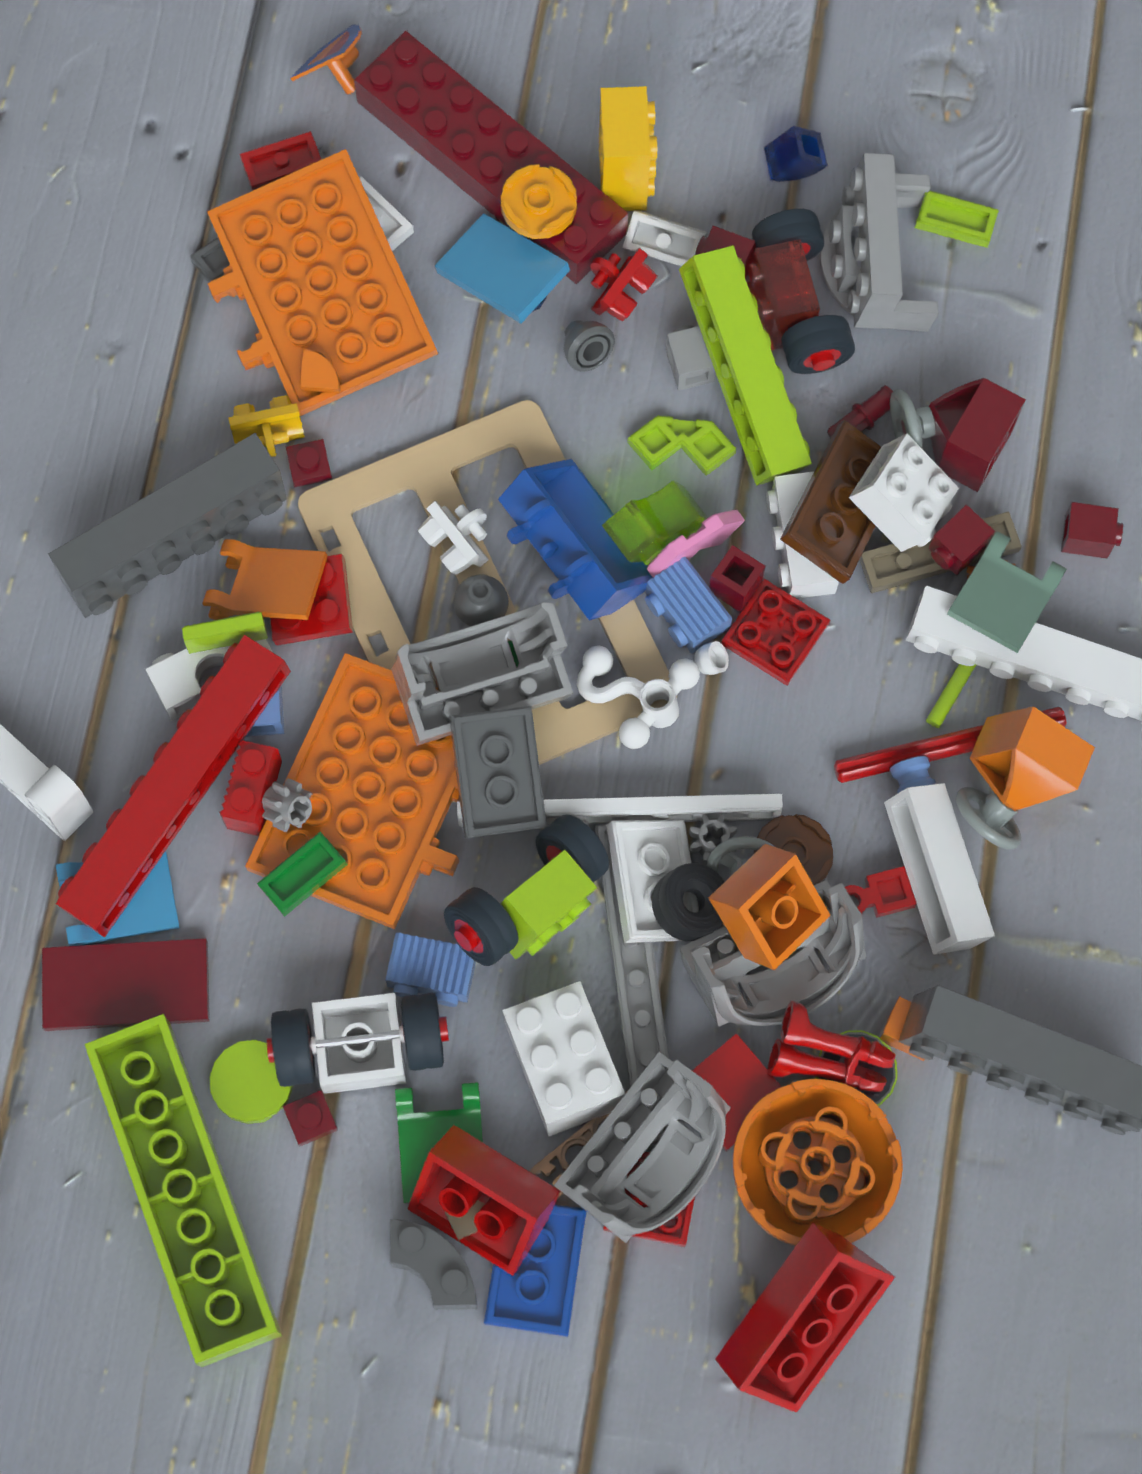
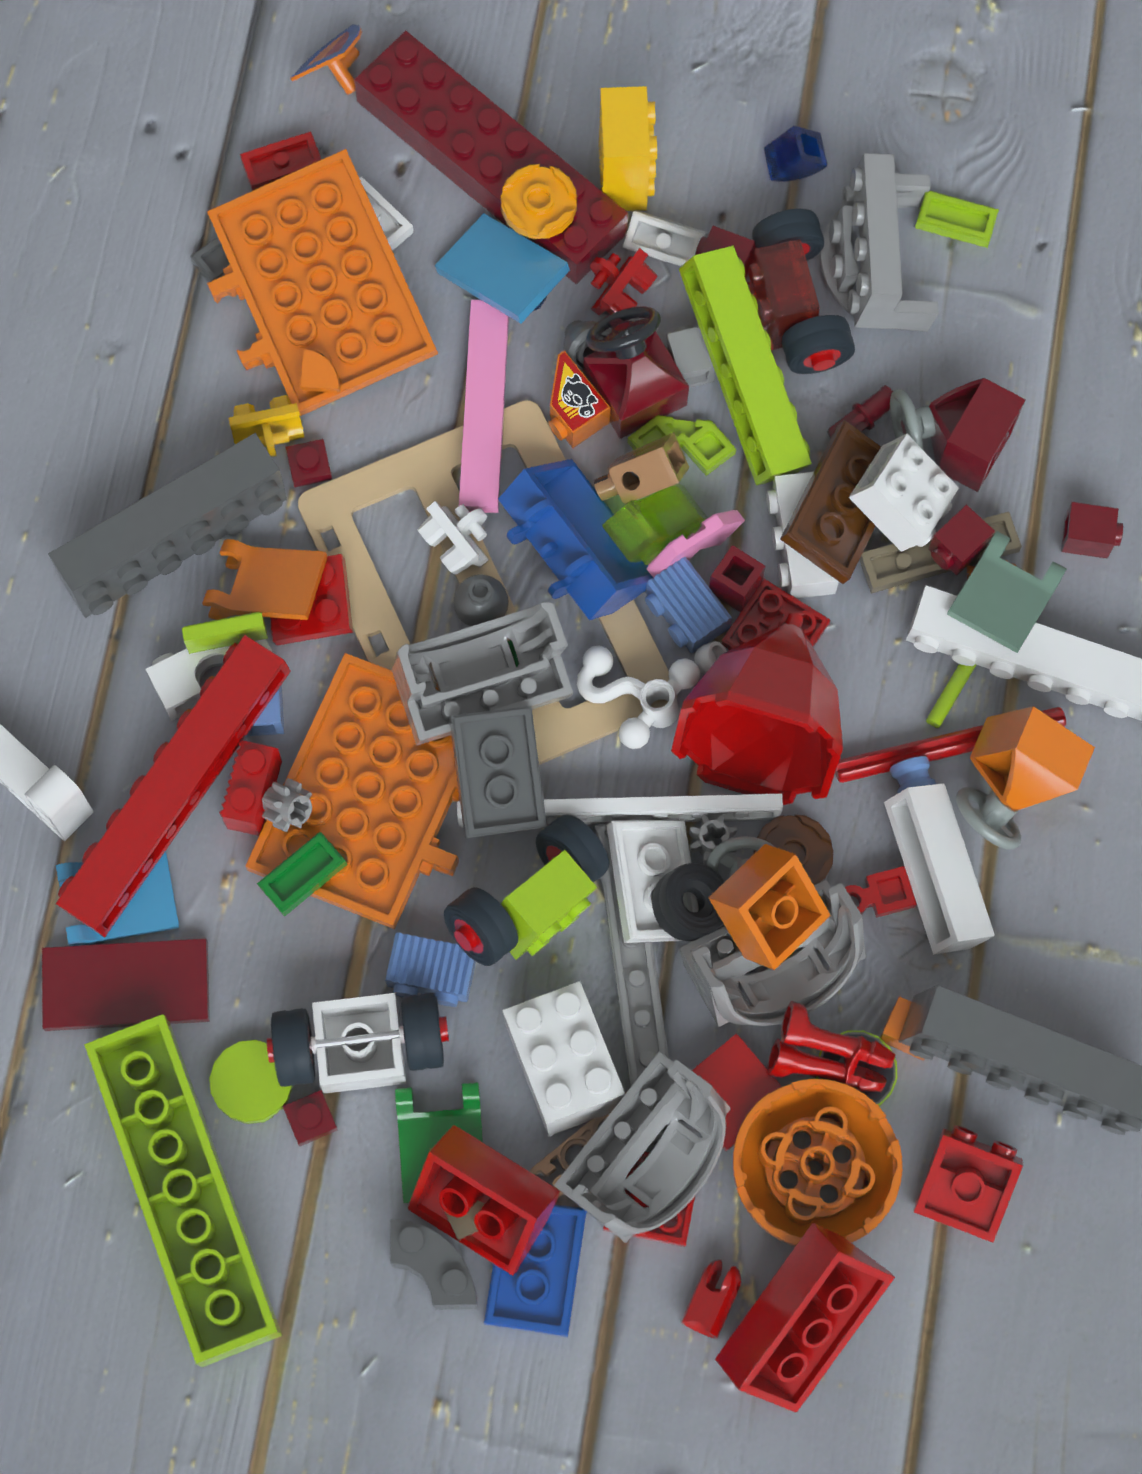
none -> bright pink tile [459,300,509,513]
none -> slope [548,350,611,448]
none -> dark red piece [583,306,689,439]
none -> medium nougat torso [594,432,690,504]
none -> red piece [671,613,843,805]
none -> red piece [681,1259,742,1339]
none -> red plate [914,1125,1023,1243]

